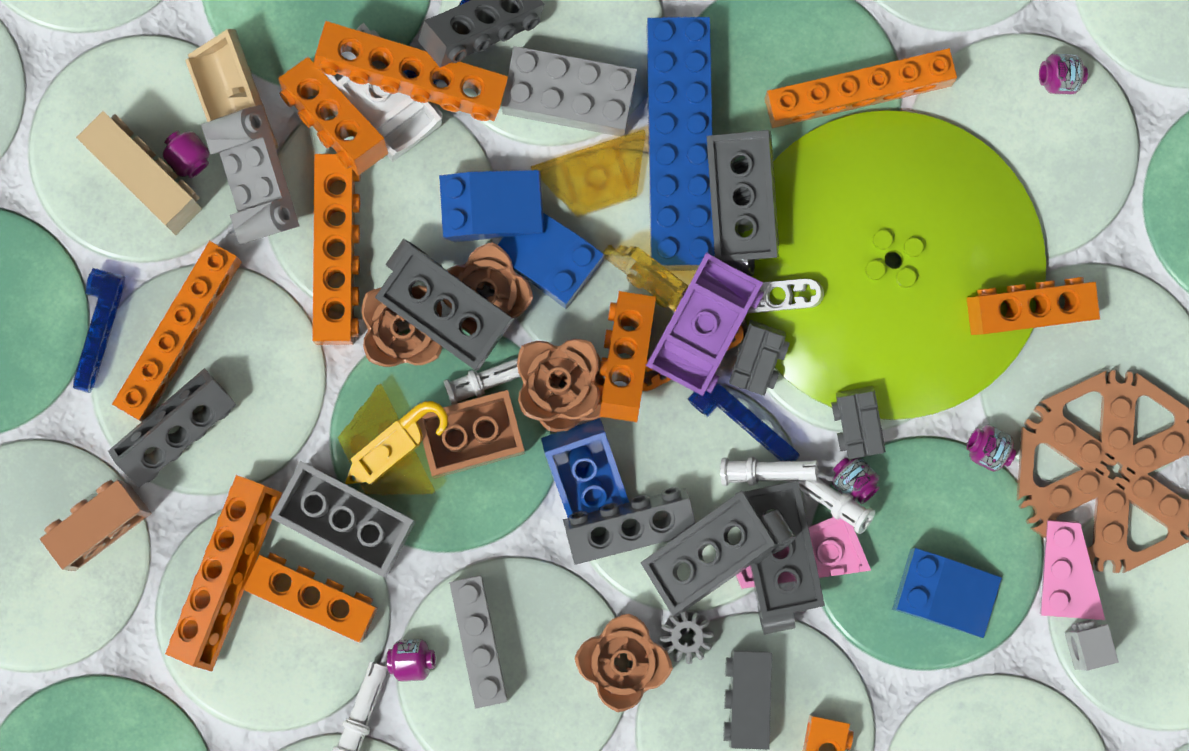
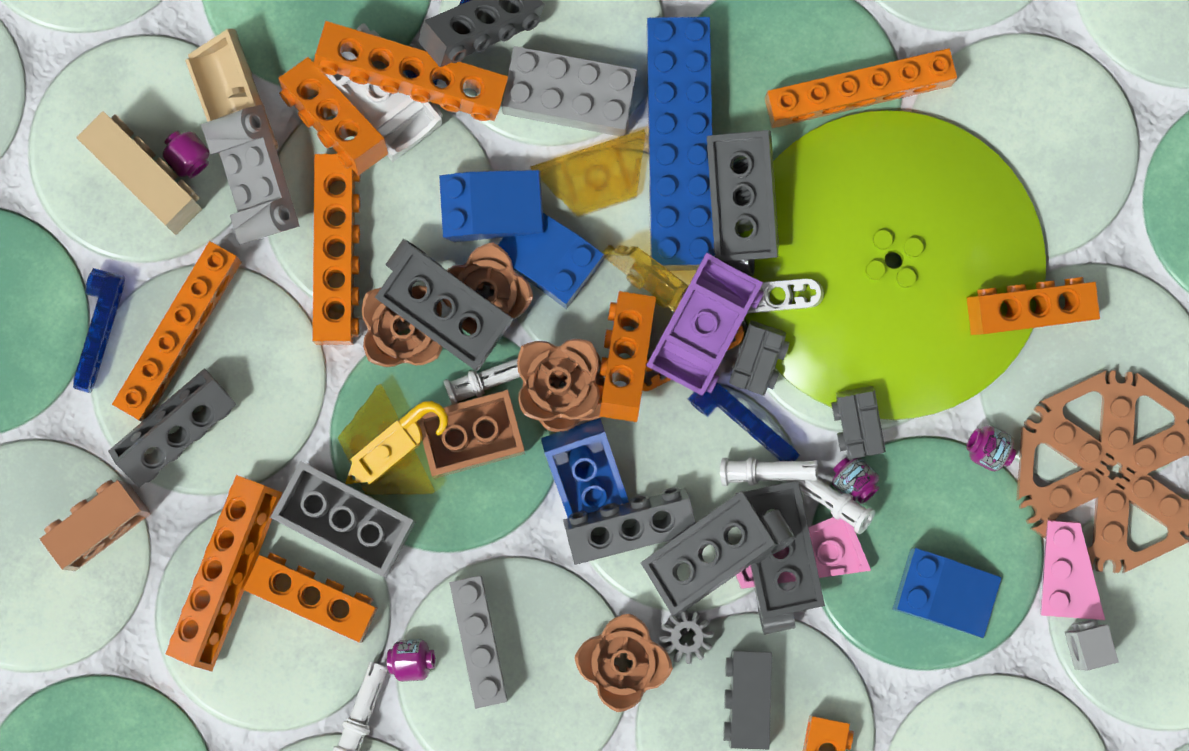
head [1039,54,1088,95] -> none

